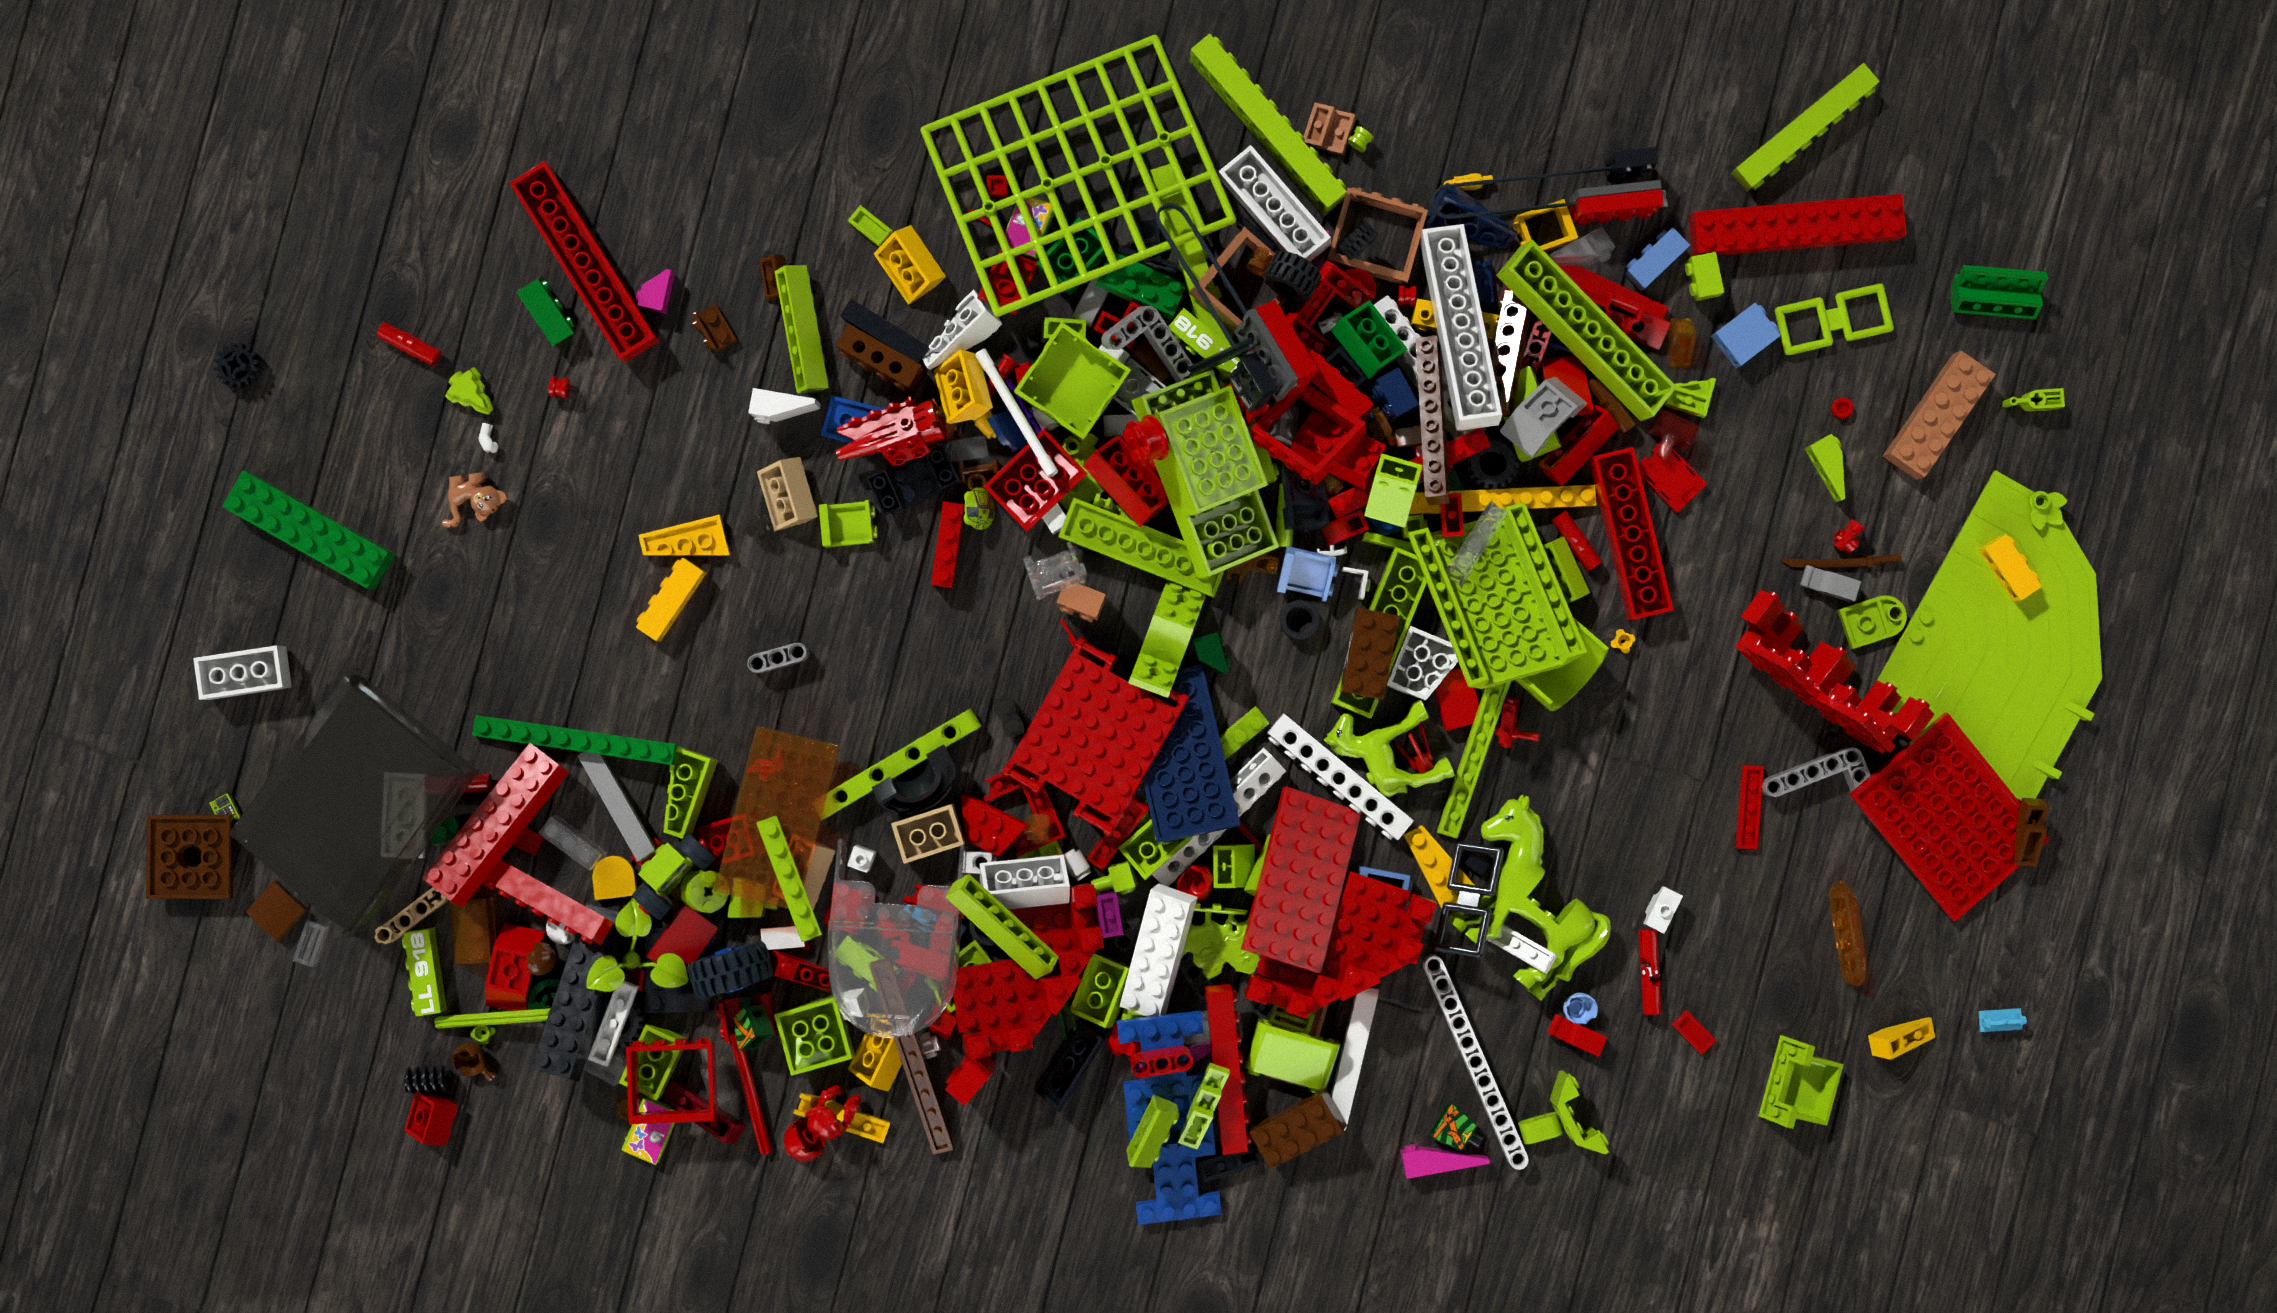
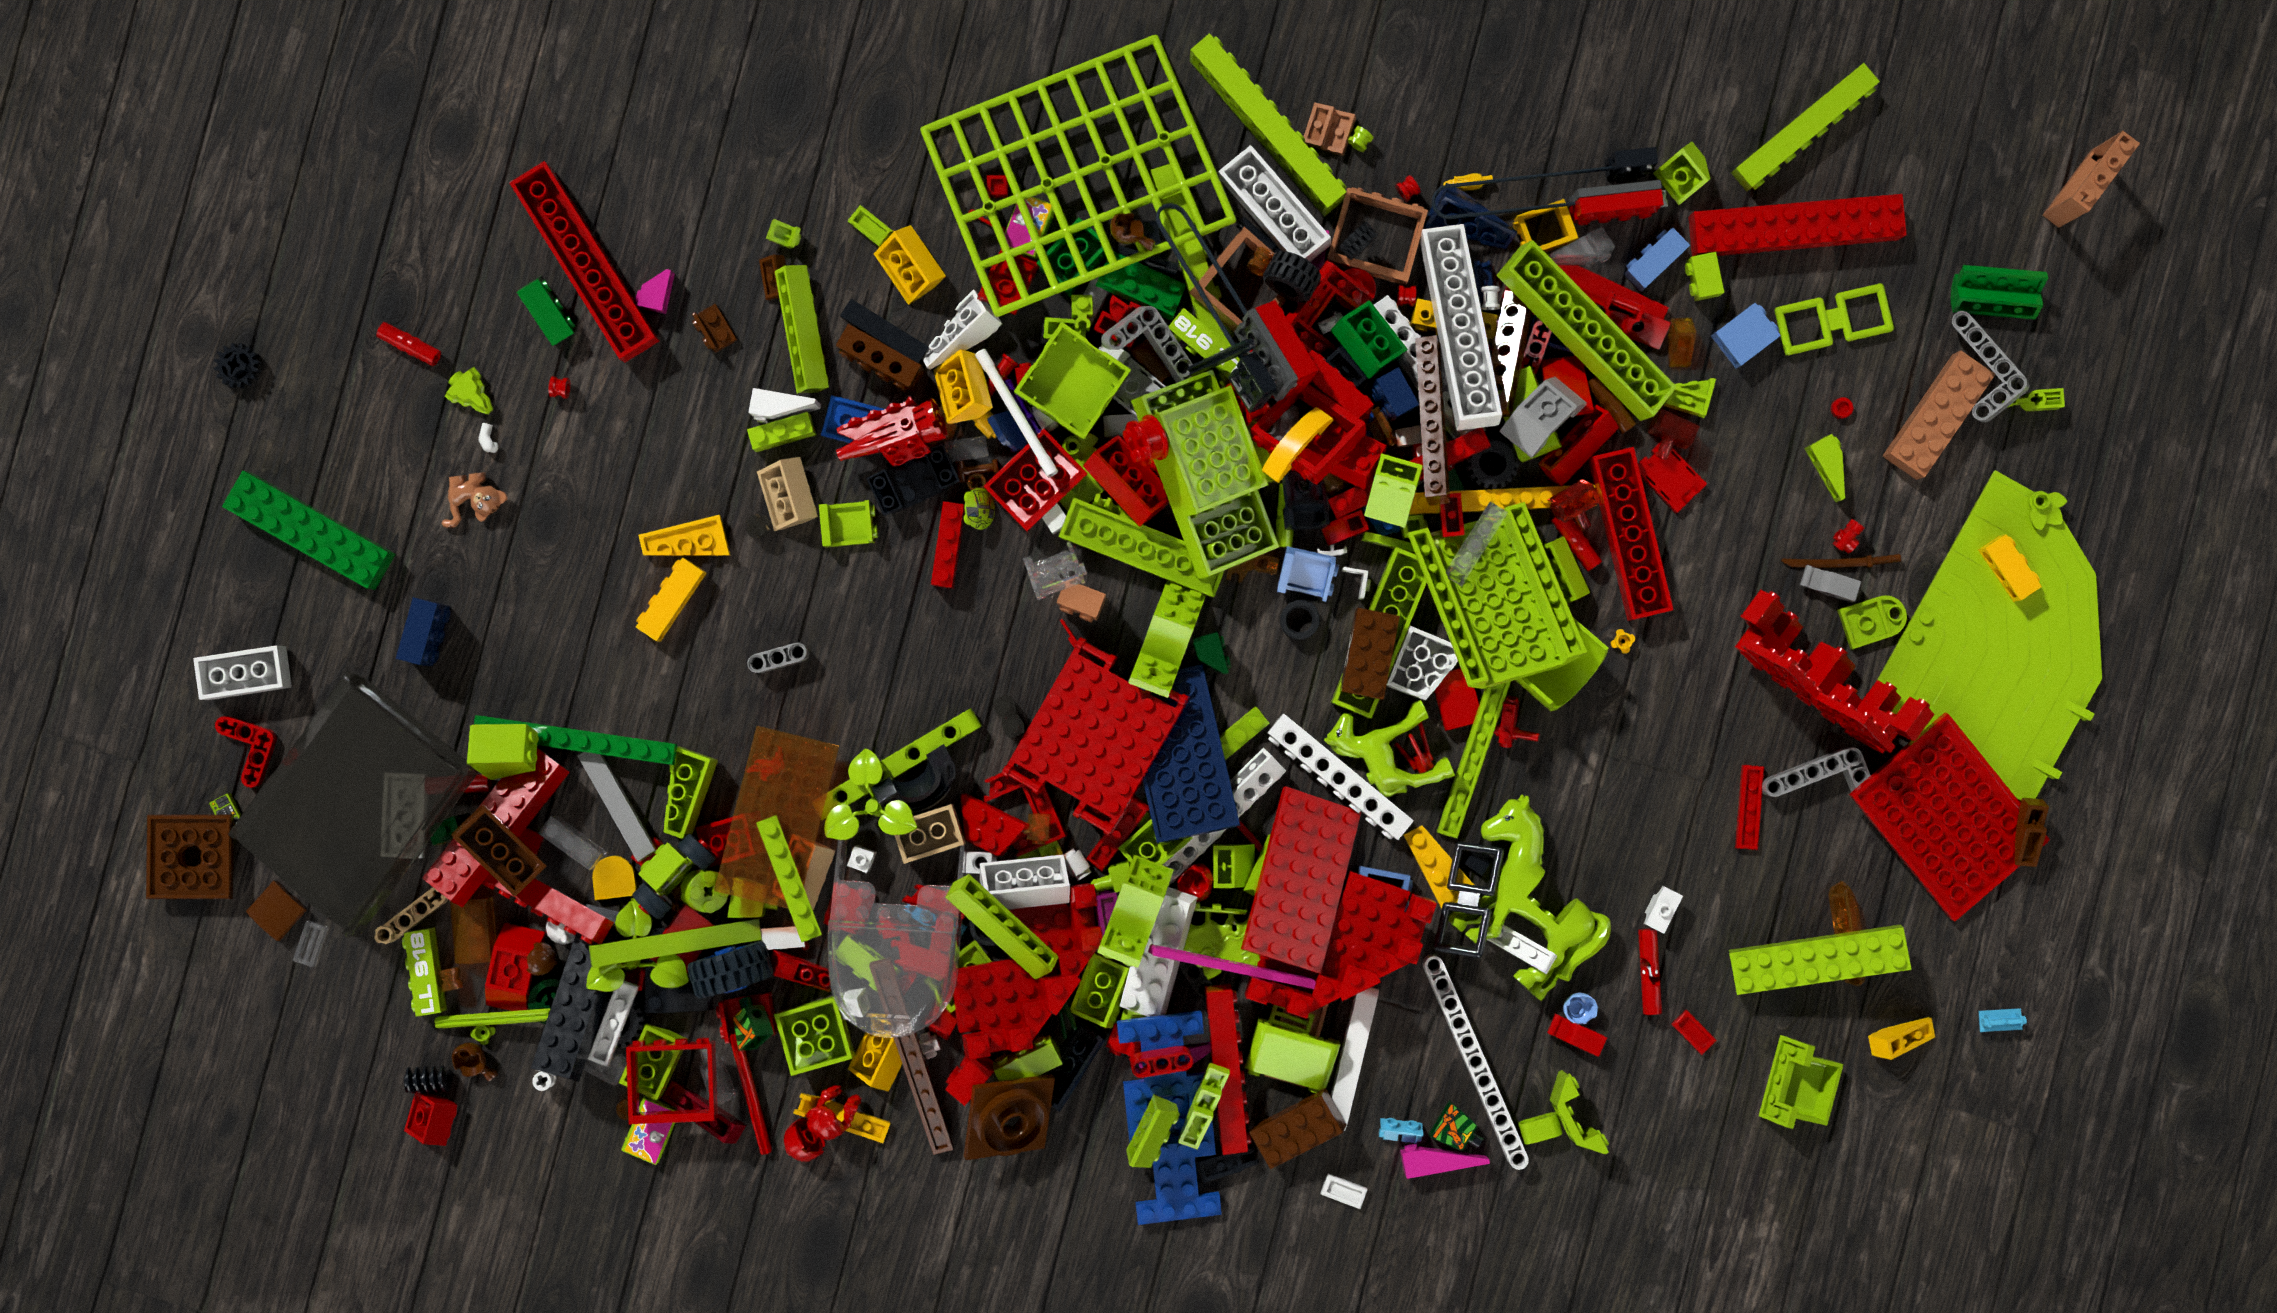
none -> red beam [215,716,277,788]
none -> dark blue brick [396,597,451,666]
none -> clear orange wheel [438,966,464,992]
none -> reddish brown brick [451,804,546,897]
none -> lime slope [467,724,539,780]
none -> white bush [532,1072,557,1091]
none -> lime tile [589,919,762,968]
none -> lime brick [747,412,816,452]
none -> lime bracket [766,219,801,249]
none -> lime plant [824,749,918,840]
none -> reddish brown piece [964,1074,1055,1160]
none -> lime slope [993,1035,1062,1081]
none -> lime plate [1071,295,1093,332]
none -> lime bracket [1097,855,1174,968]
none -> red tile [1109,295,1130,324]
none -> reddish brown hair [1110,213,1155,251]
none -> dark pink tile [1148,944,1316,989]
none -> yellow slope [1262,407,1333,483]
none -> white tile [1321,1173,1368,1209]
none -> medium azure hinge [1379,1118,1423,1143]
none -> red wheel [1395,175,1421,202]
none -> white bush [1481,286,1500,310]
none -> clear red brick [1547,479,1601,531]
none -> lime slope [1653,142,1710,205]
none -> lime brick [1729,924,1912,995]
none -> light grey beam [1952,311,2030,422]
none -> nougat window [2042,131,2140,228]

